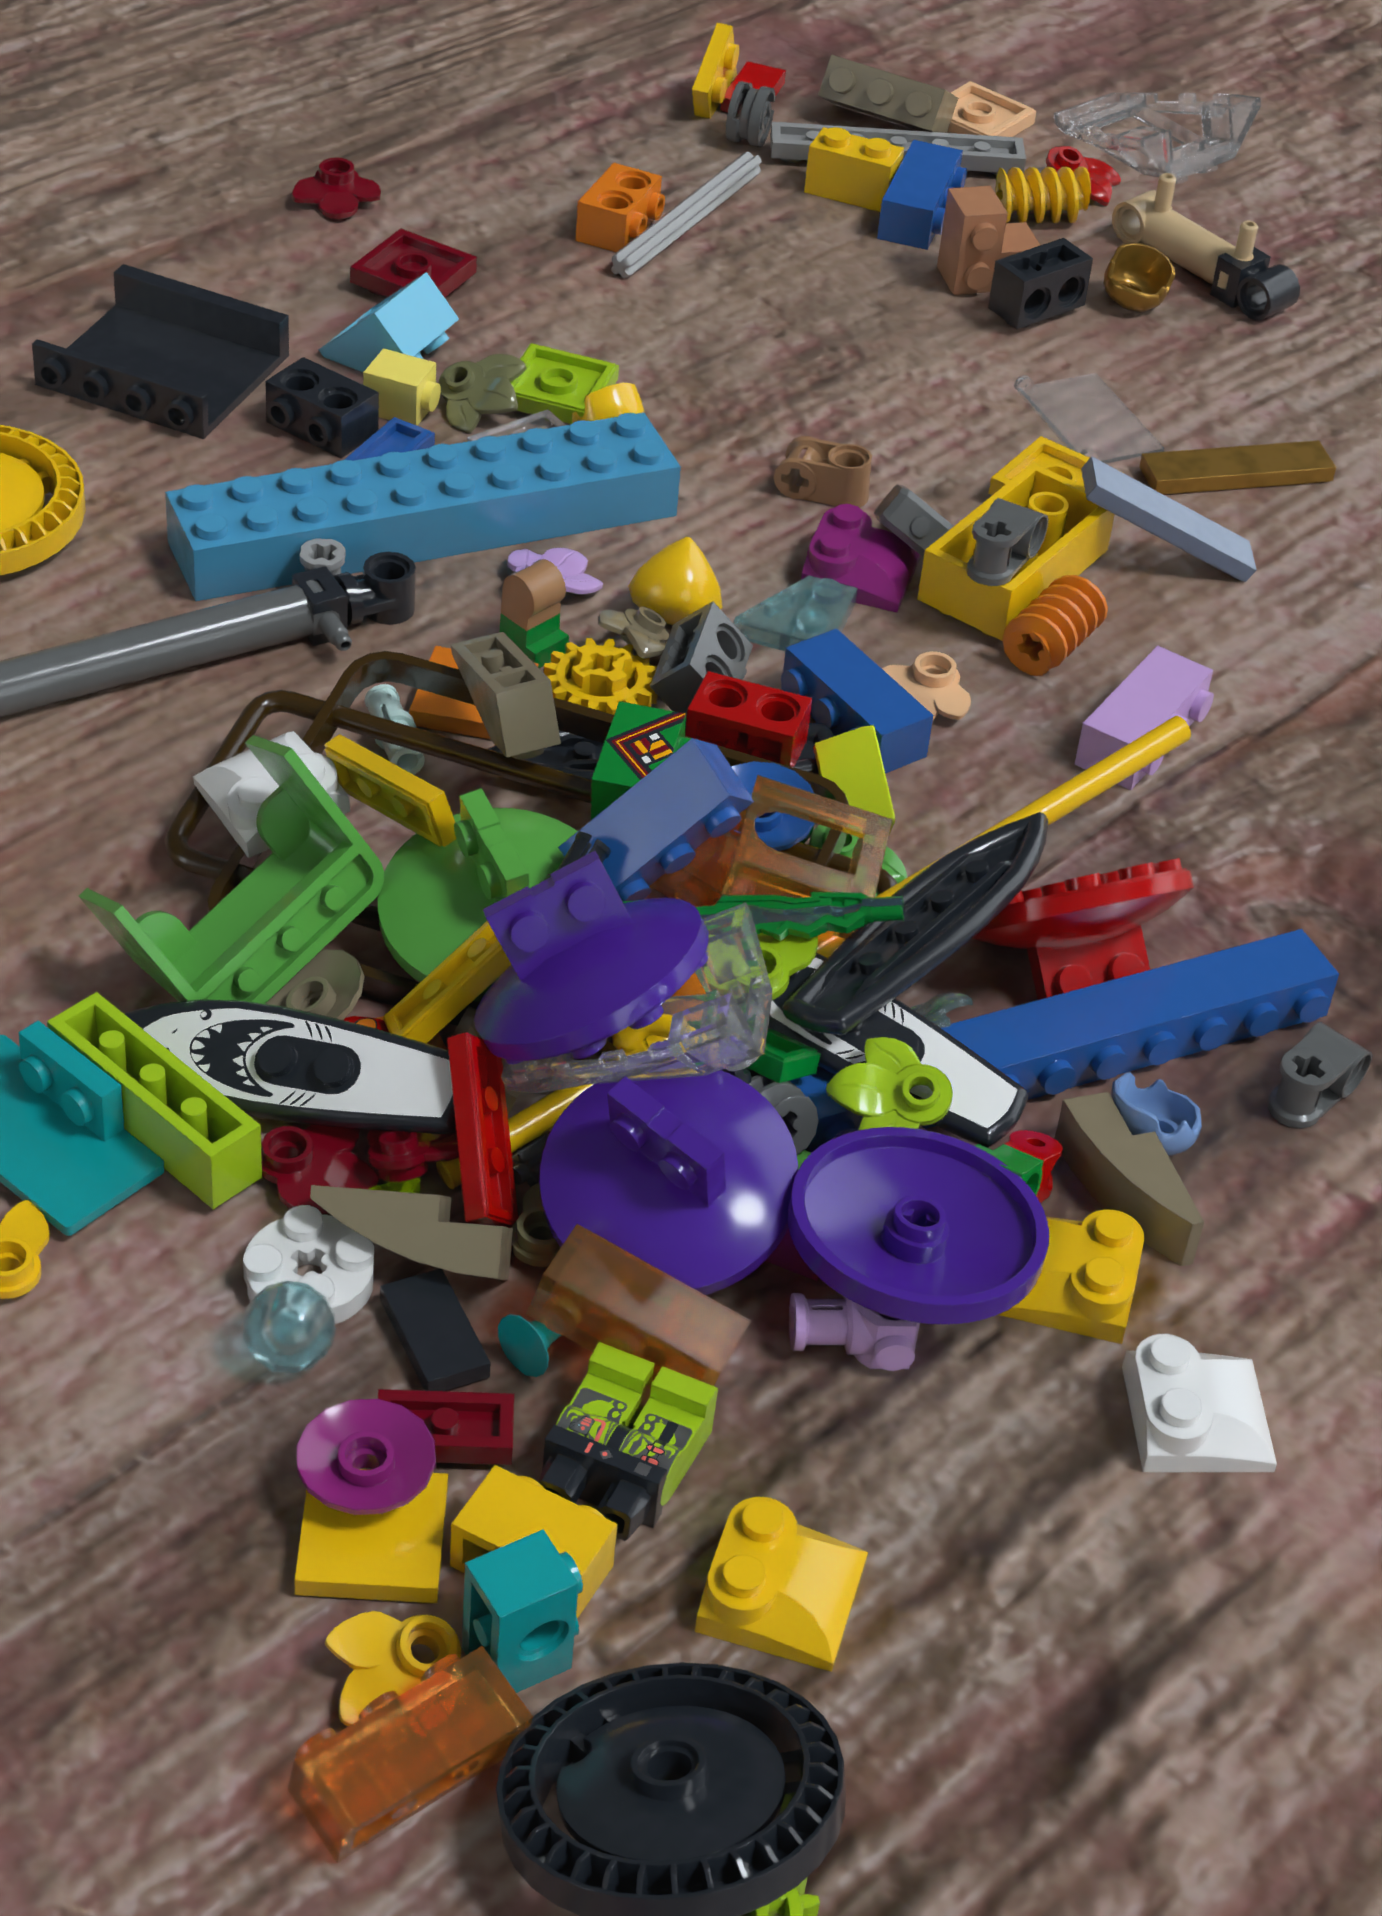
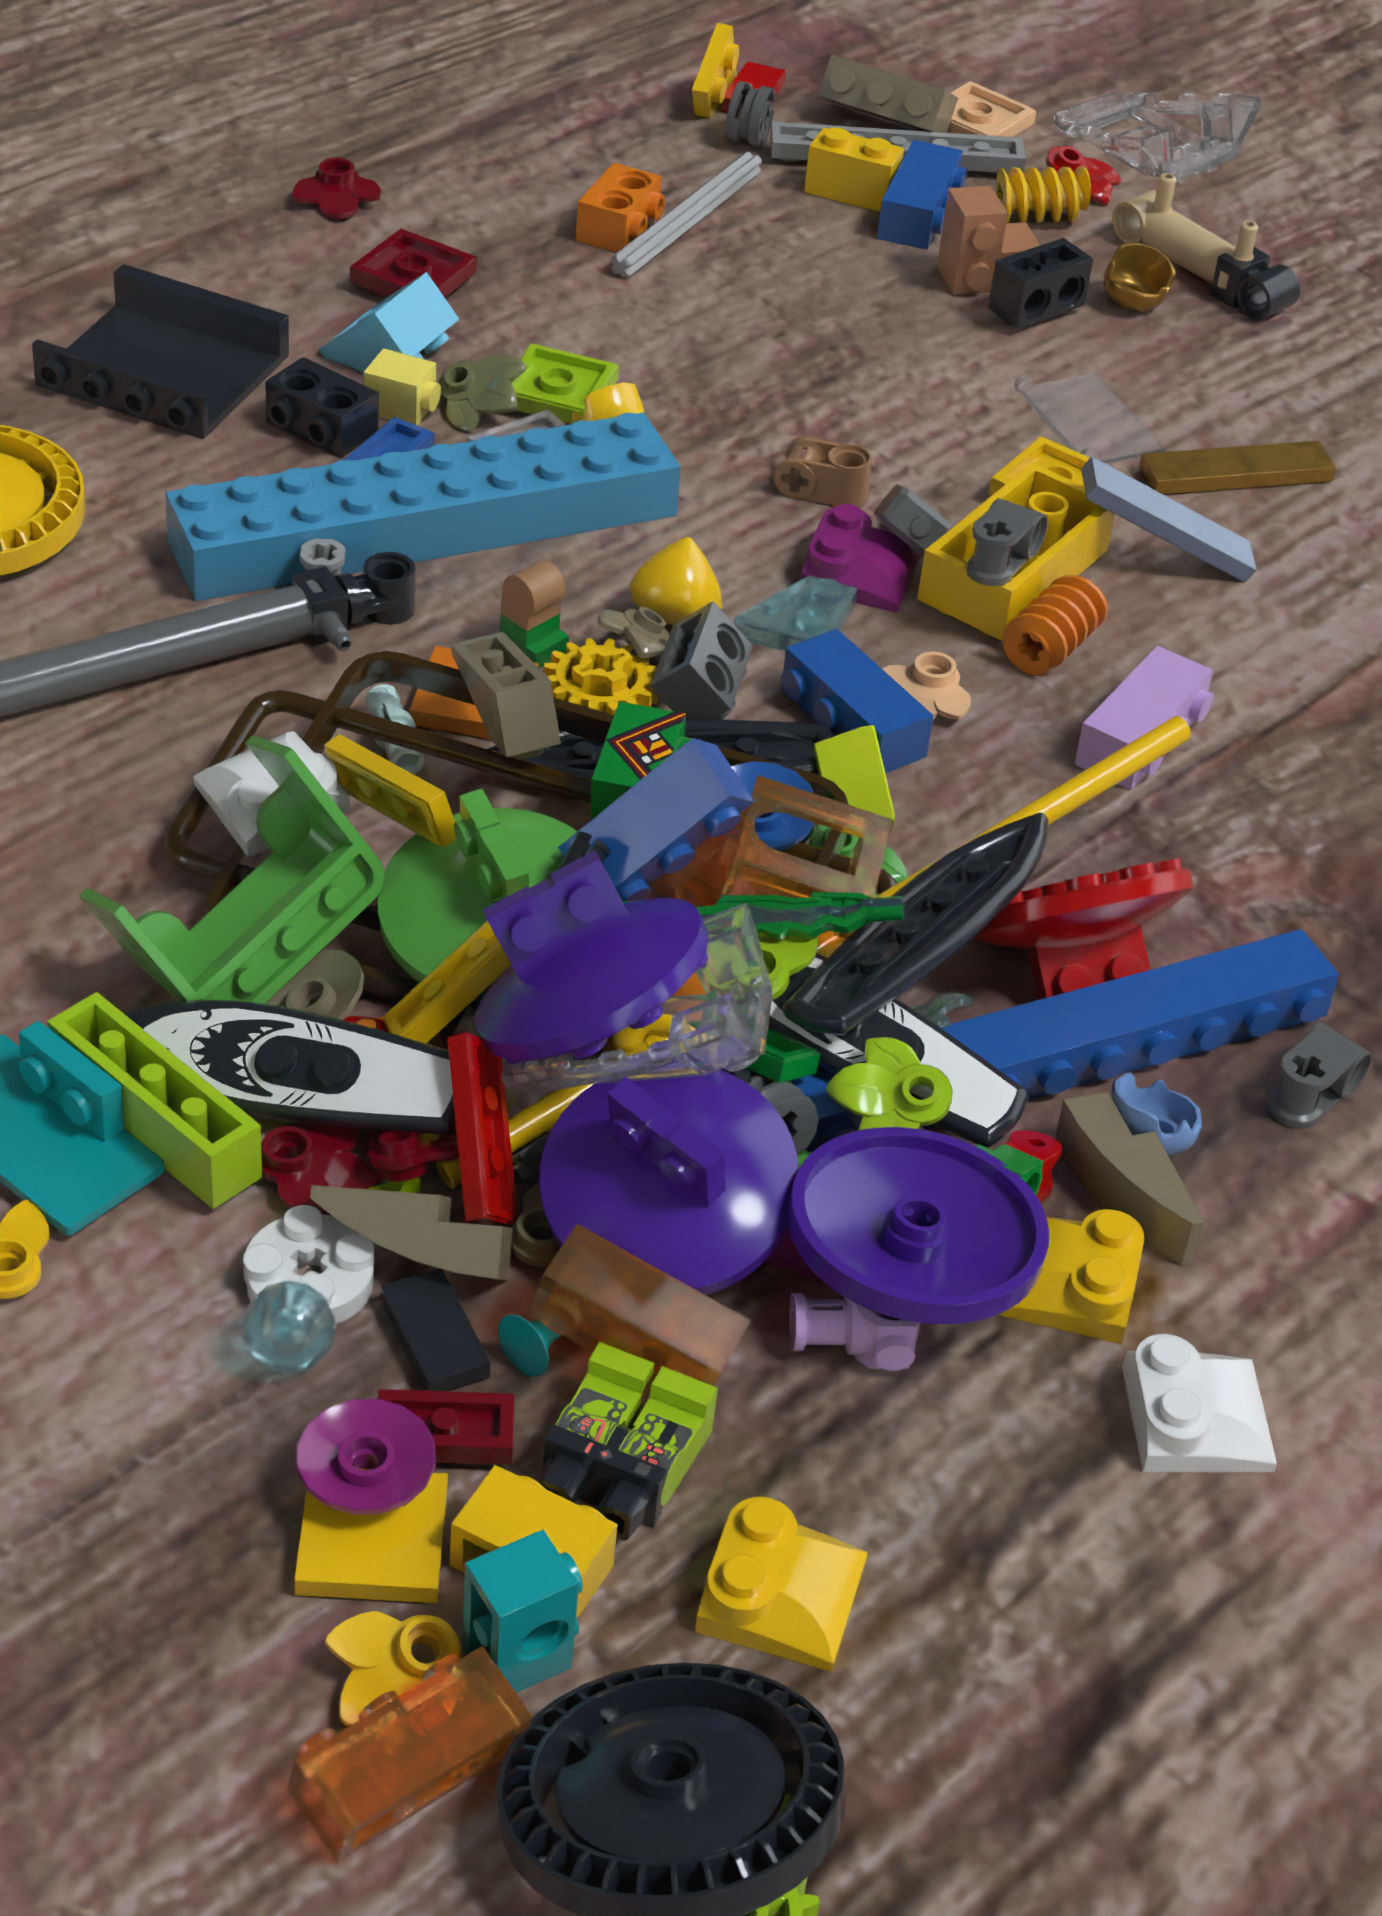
lavender plate [507,548,603,594] -> none
red brick [685,671,812,767] -> none

